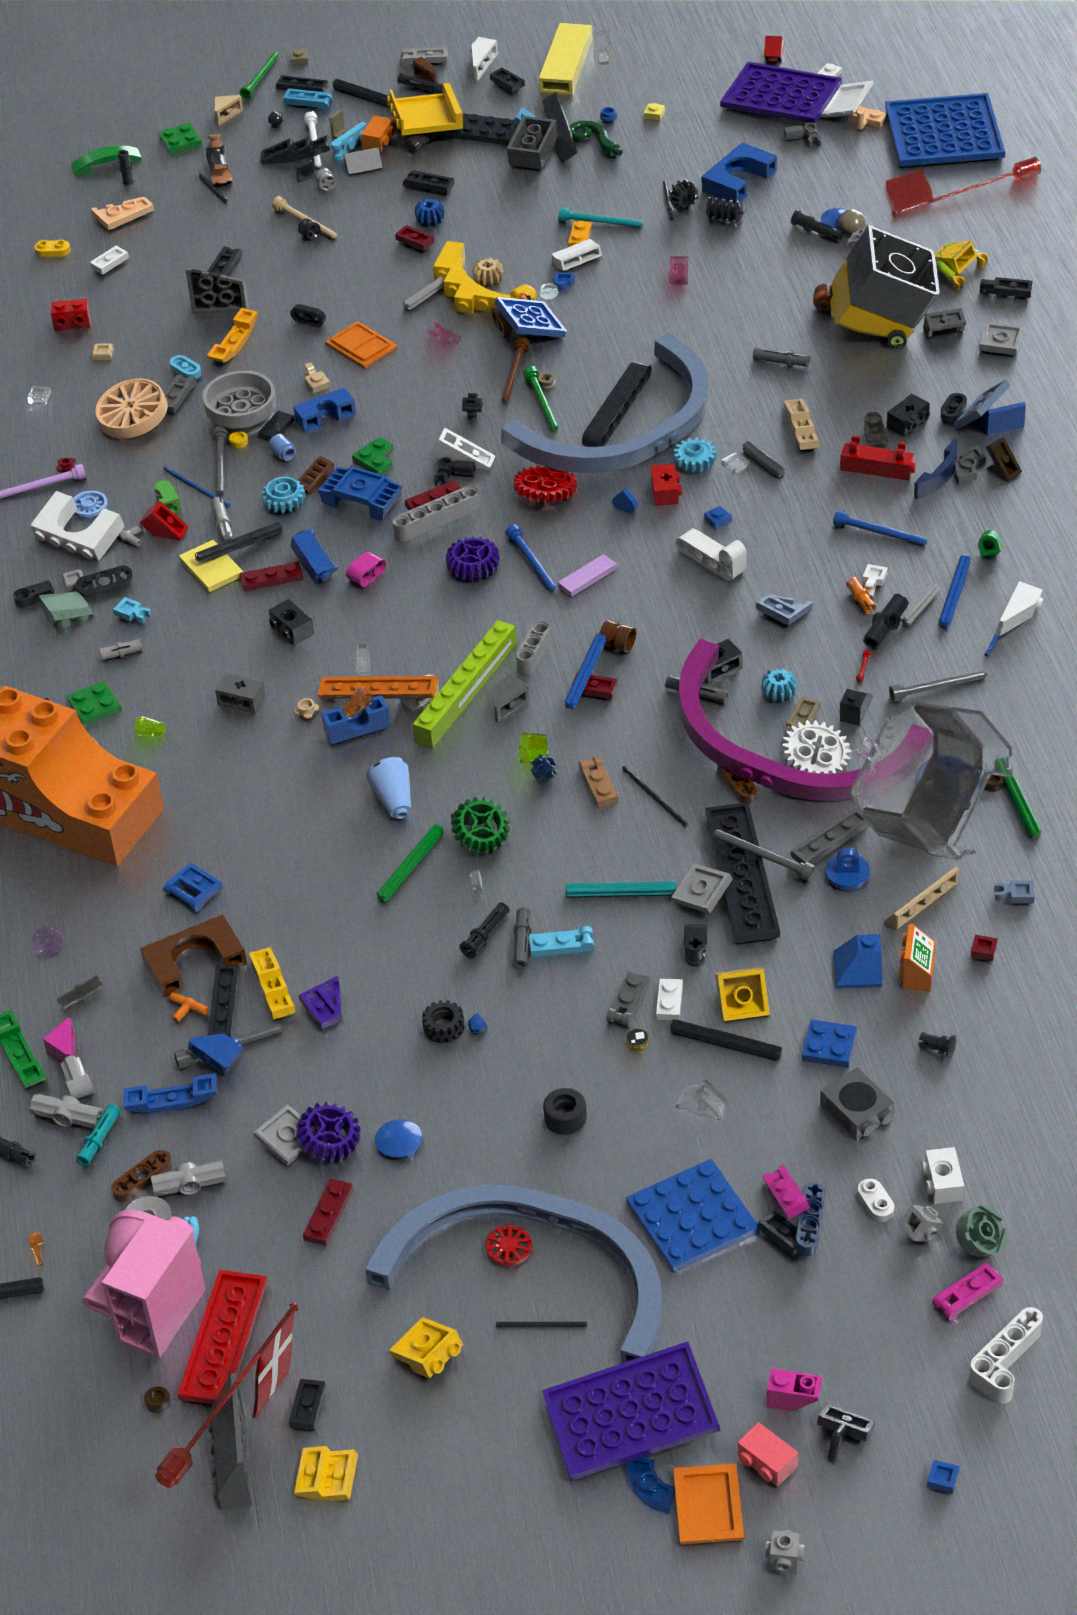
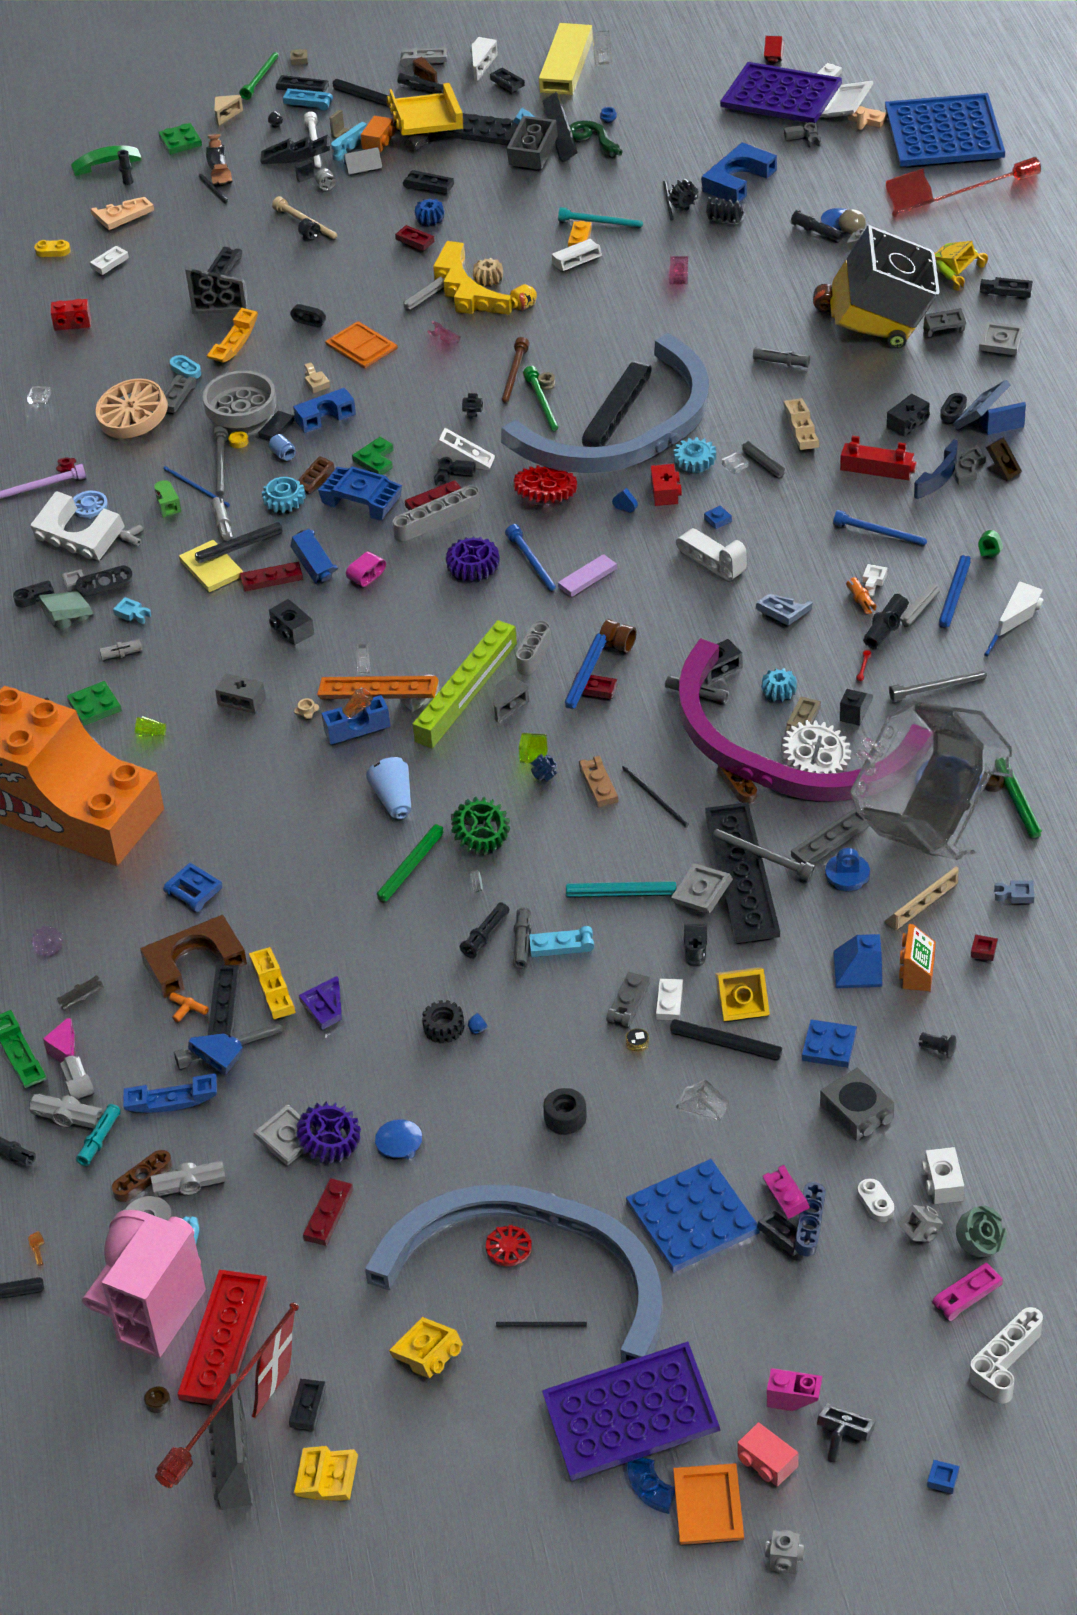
tan tile [92,343,114,360] -> none
red slope [139,501,189,541] -> none
reddish brown plate [491,307,513,337] -> none
blue plate [494,297,567,338] -> none
clear tile [540,283,558,300] -> none
blue tile [553,272,575,291] -> none
light yellow plate [644,103,665,121] -> none
clear smoke piece [864,412,888,447] -> none

